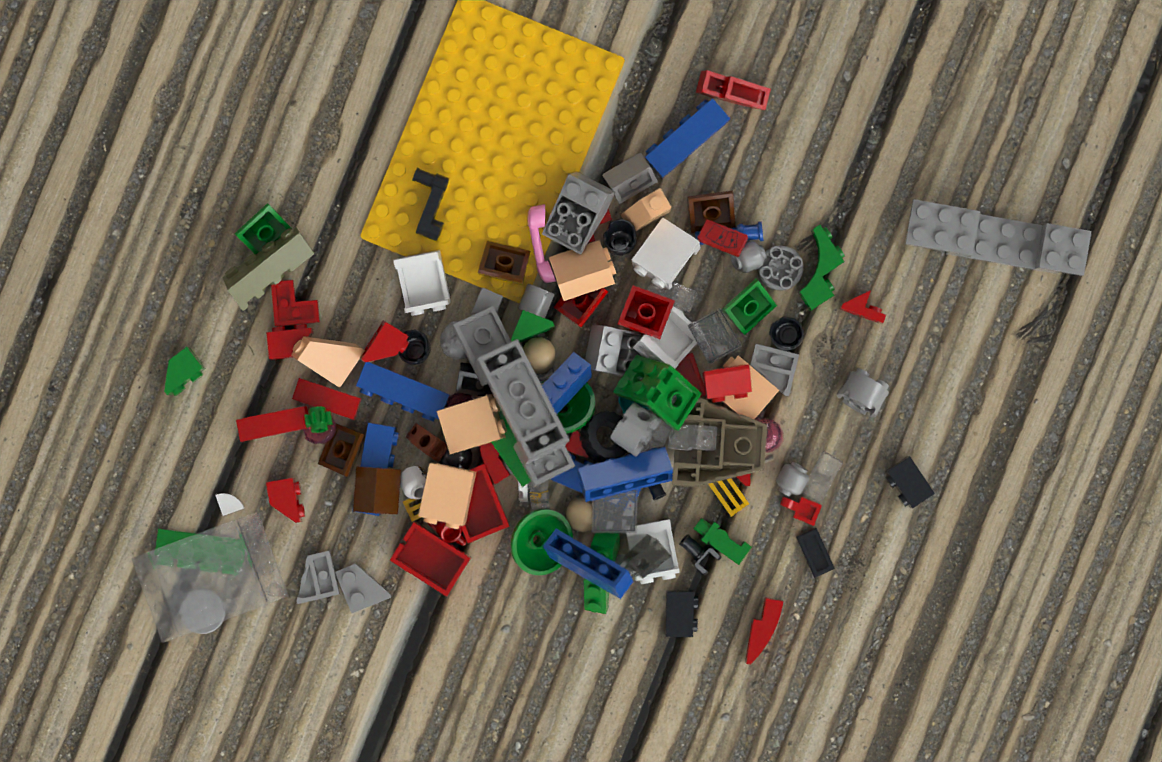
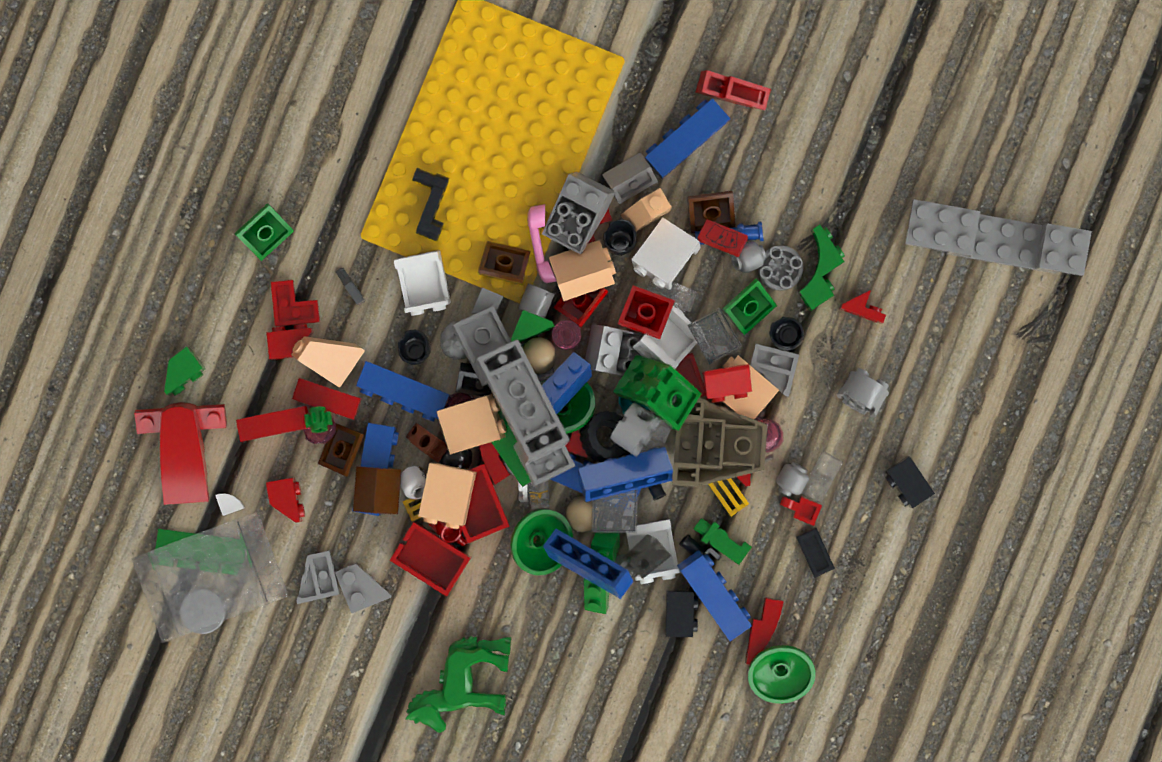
wedge [223,227,314,311] -> none
red slope [360,320,409,362] -> none
clear slope [668,425,717,451] -> none
none -> red slope [134,402,227,505]
none -> dark grey tile [336,267,365,306]
none -> green animal [405,636,512,733]
none -> clear pink wheel [552,320,581,350]
none -> blue brick [677,550,752,641]
none -> green dish [748,645,816,704]

